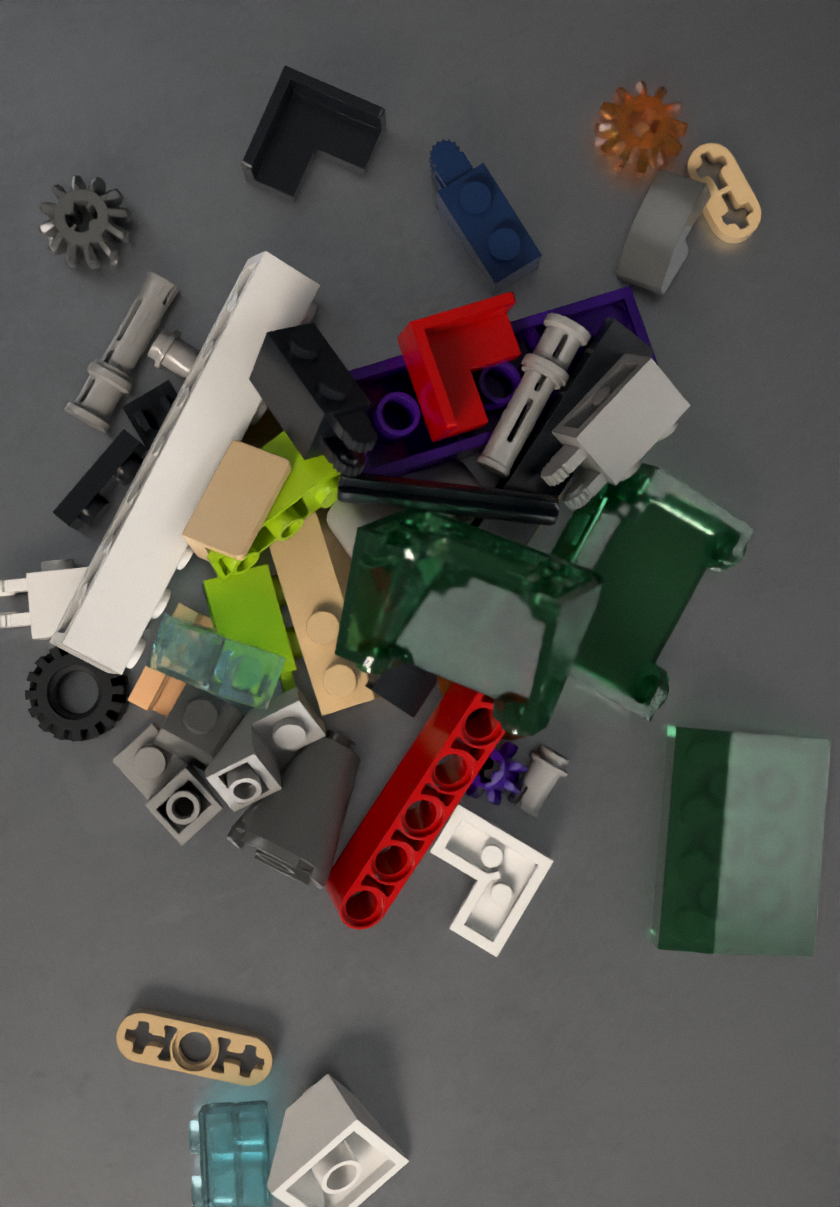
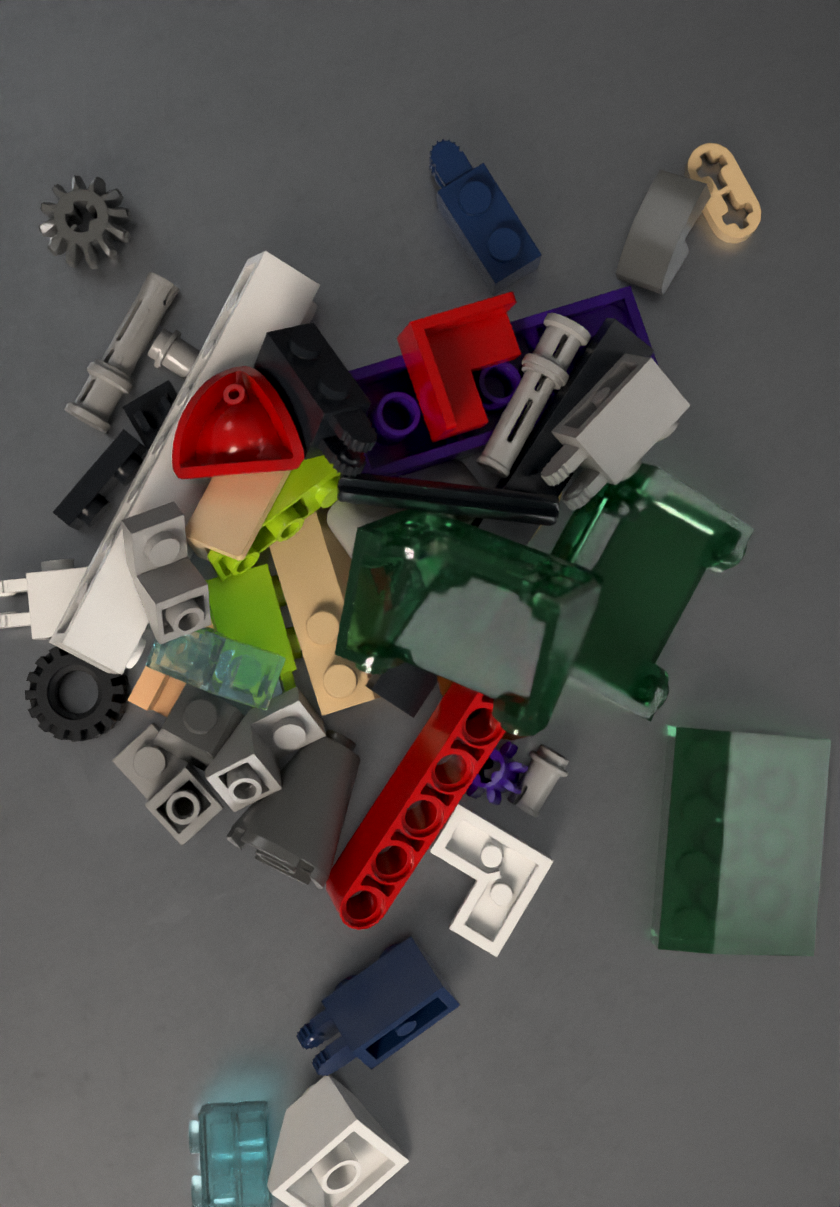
tan beam [116,1008,274,1086] -> none
black panel [241,65,386,202] -> none
clear orange gear [594,80,688,177] -> none
none -> light grey slope [121,501,211,645]
none -> red hat [172,366,304,479]
none -> dark blue hinge [296,936,460,1077]

